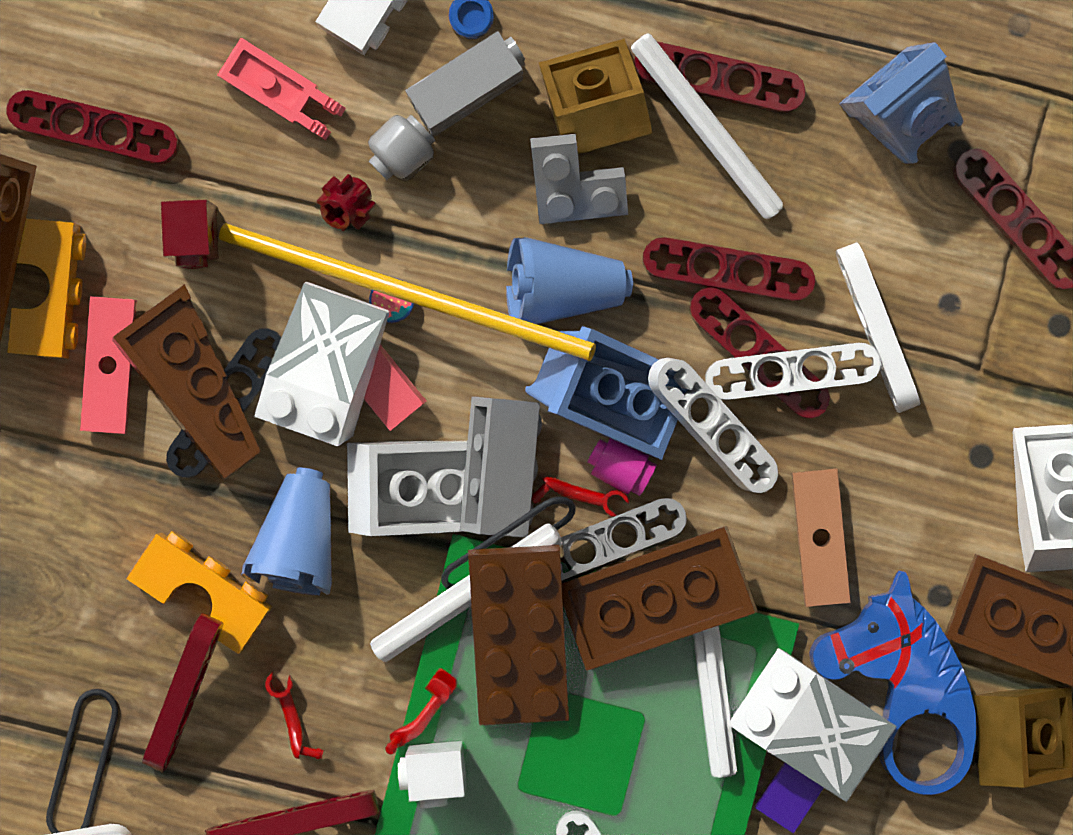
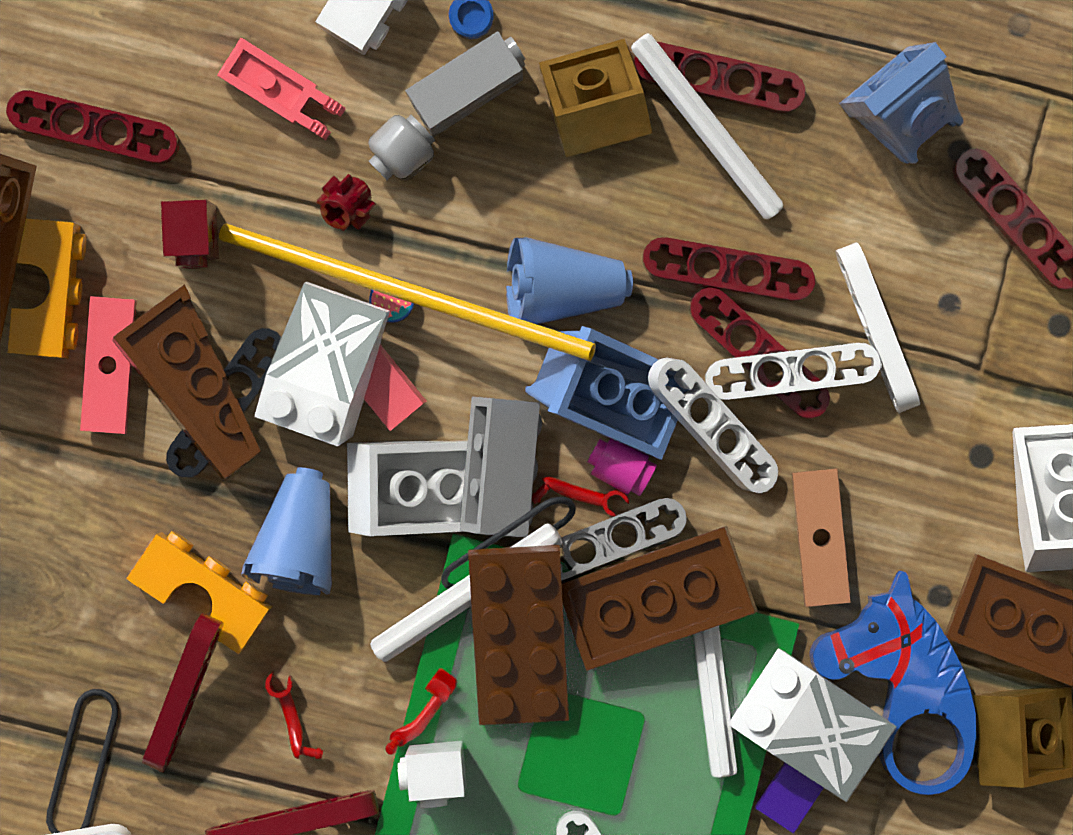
light grey plate [530,134,628,224] -> none

